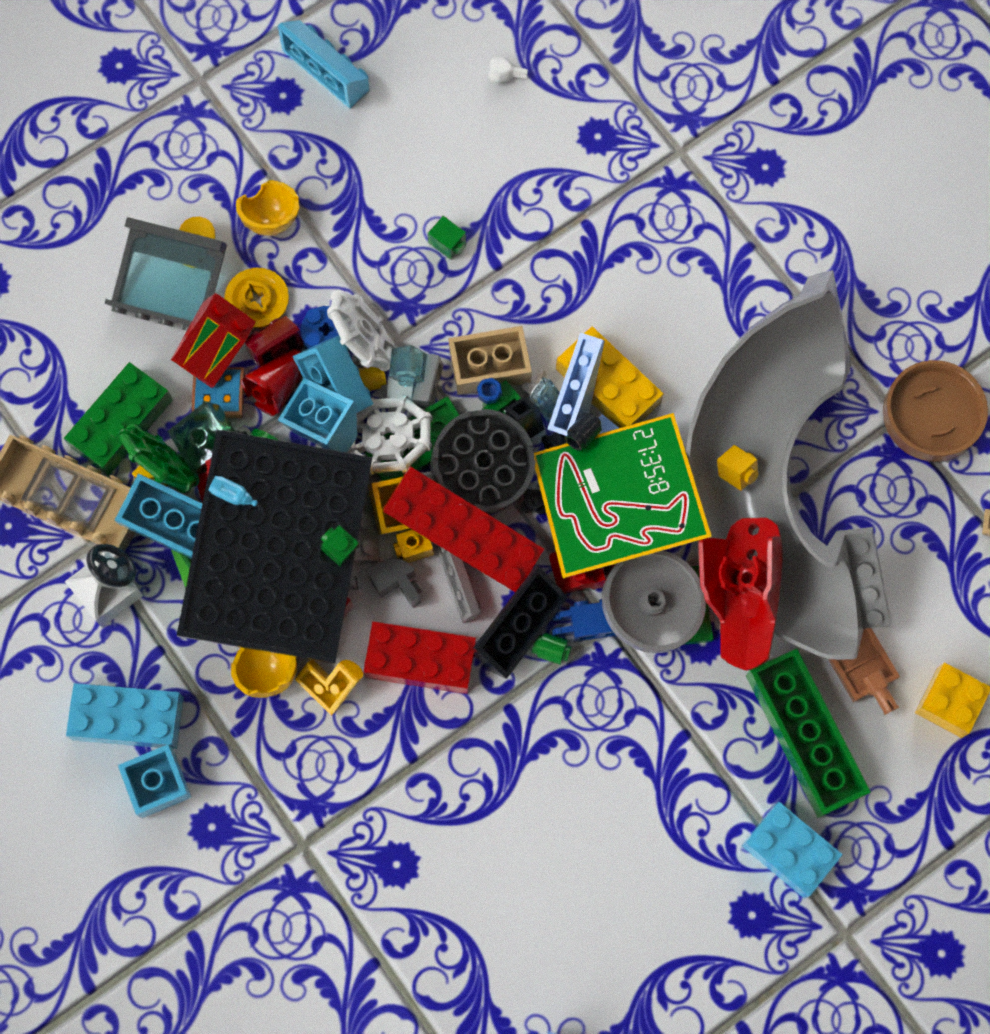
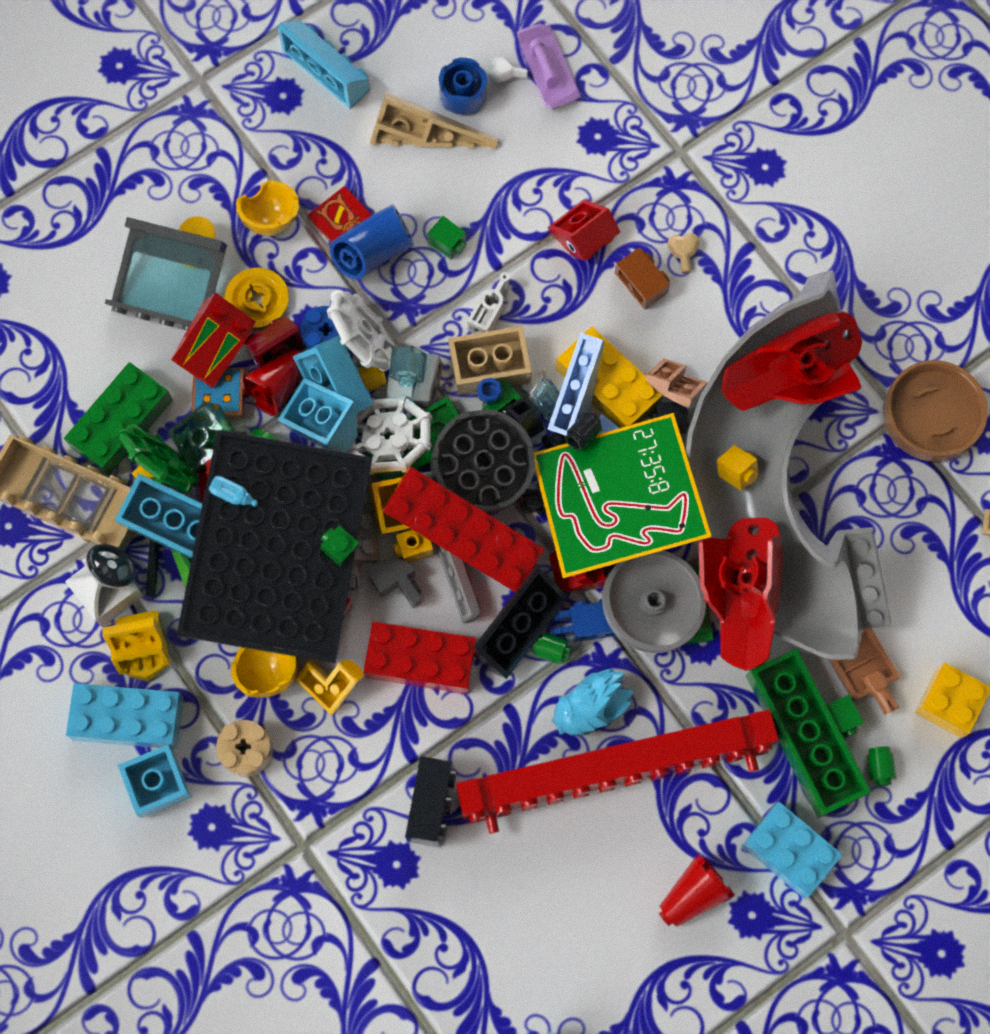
none -> yellow piece [102,610,170,681]
none -> black bar [145,540,160,597]
none -> tan brick [216,720,273,778]
none -> red tile [307,186,372,243]
none -> blue brick [330,204,414,279]
none -> tan wedge [369,92,498,149]
none -> black brick [405,756,457,848]
none -> blue brick [439,57,487,115]
none -> red brick [456,709,778,834]
none -> white piece [467,272,510,334]
none -> lavender piece [517,23,581,109]
none -> red slope [547,199,620,261]
none -> medium azure head [551,669,633,736]
none -> dark orange brick [615,247,670,310]
none -> nougat slope [645,358,708,408]
none -> black brick [651,402,689,434]
none -> red cone [659,853,735,927]
none -> tan rock [668,233,700,273]
none -> red piece [722,311,863,411]
none -> green brick [826,694,864,739]
none -> green brick [867,746,897,786]

